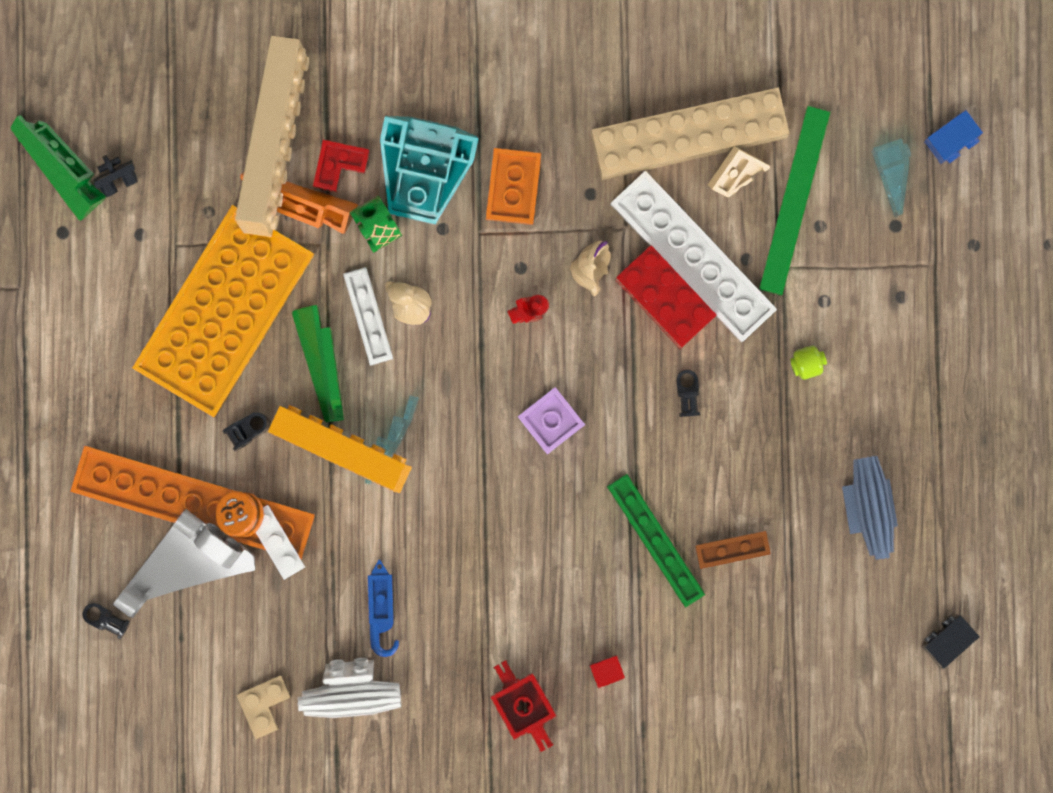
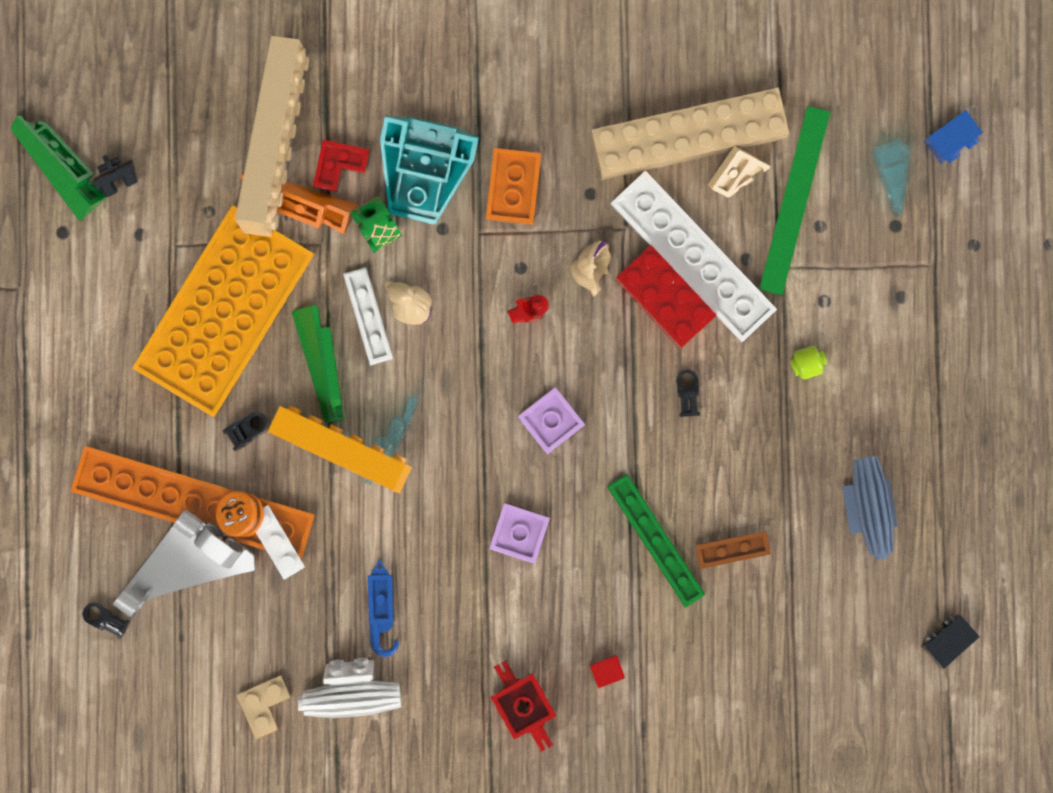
none -> lavender plate [489,503,550,564]

